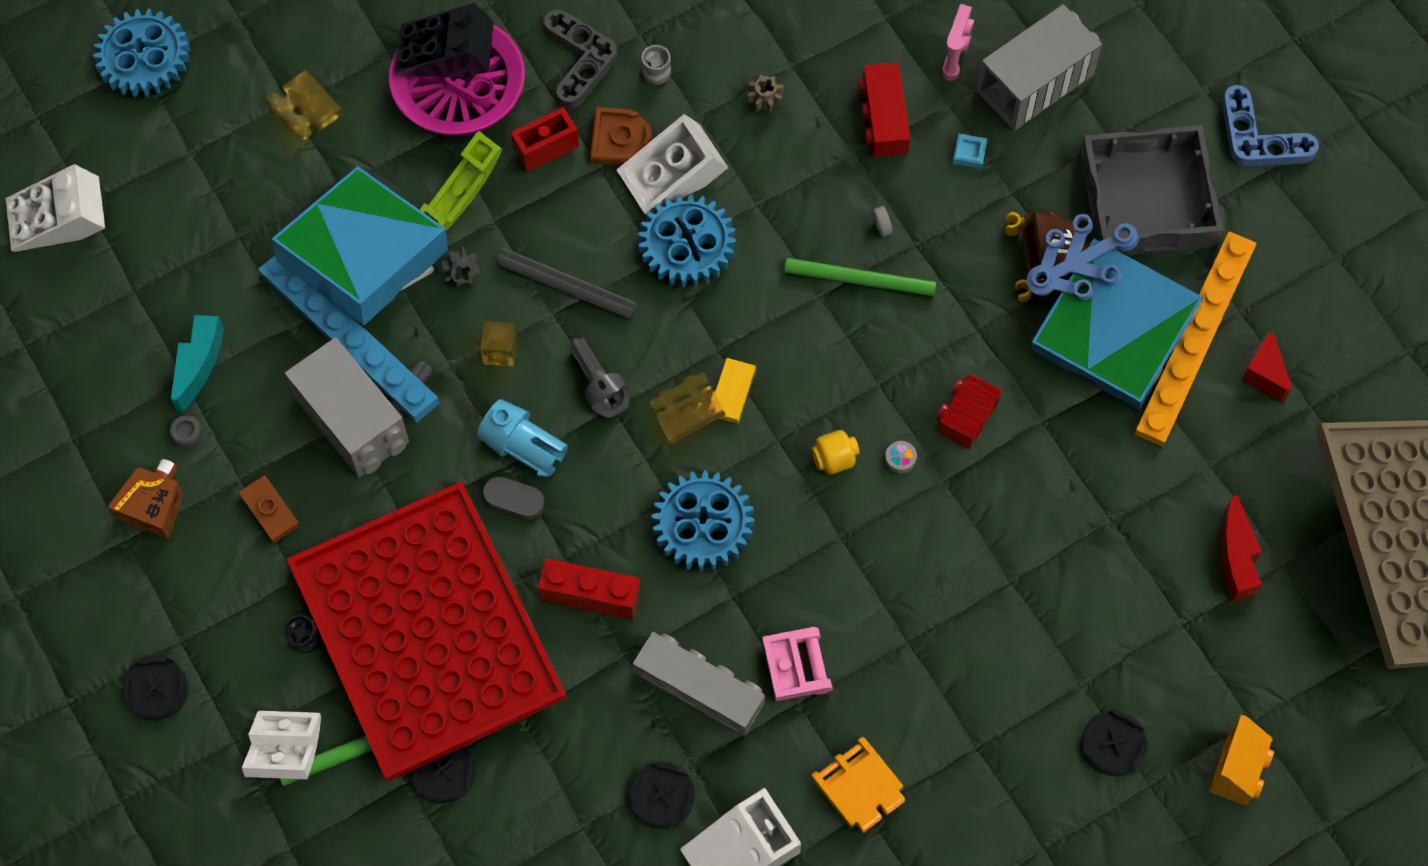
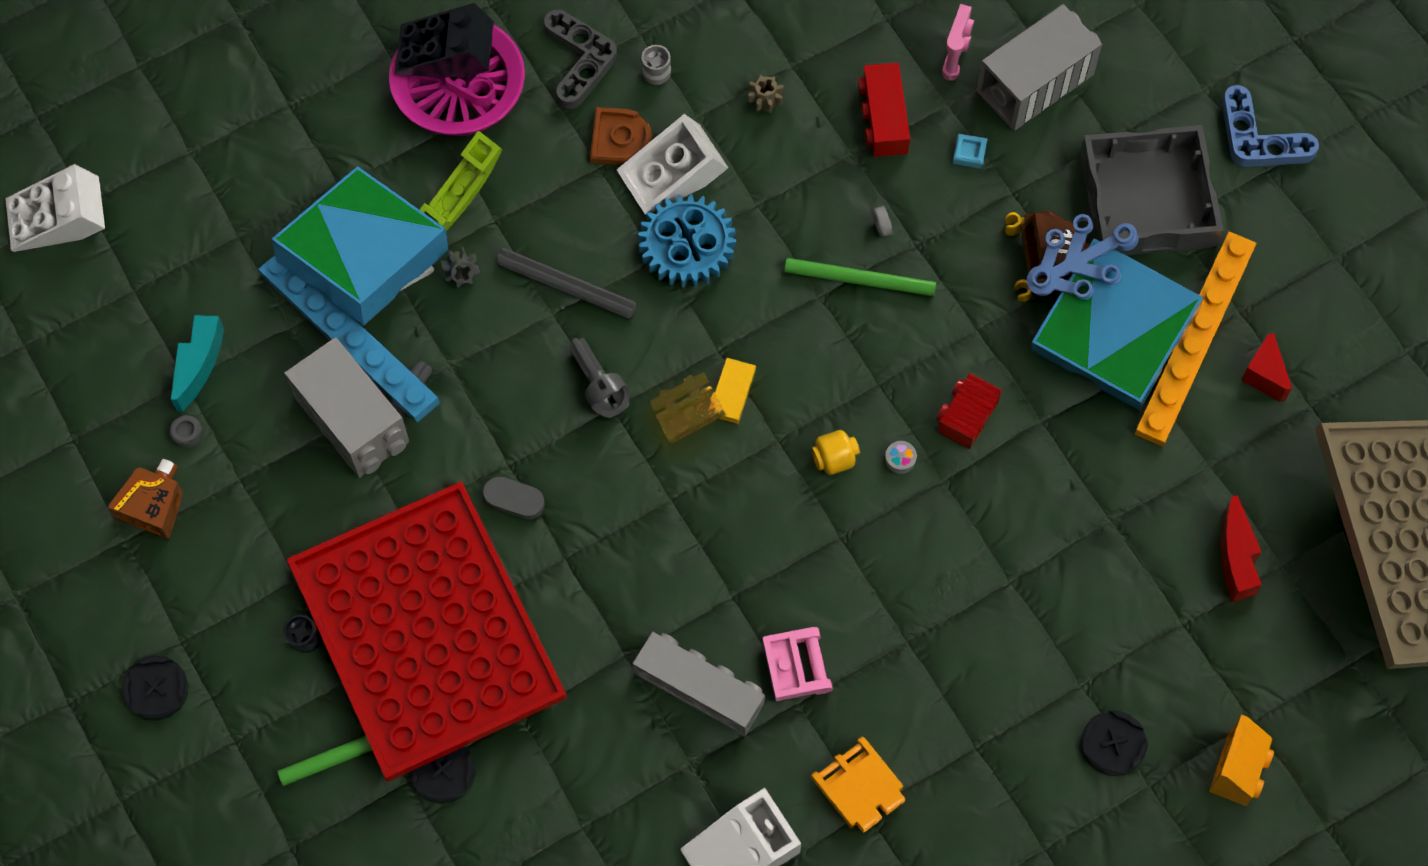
dark azure gear [93,9,191,97] -> none
dark orange plate [238,475,300,544] -> none
white slope [242,711,321,779] -> none
clear yellow plate [266,70,343,139] -> none
medium azure piece [477,399,568,478] -> none
clear yellow brick [481,321,518,367] -> none
red brick [511,107,579,172] -> none
red brick [538,558,641,620] -> none
black tile [629,762,695,829] -> none
dark azure gear [652,470,754,571] -> none

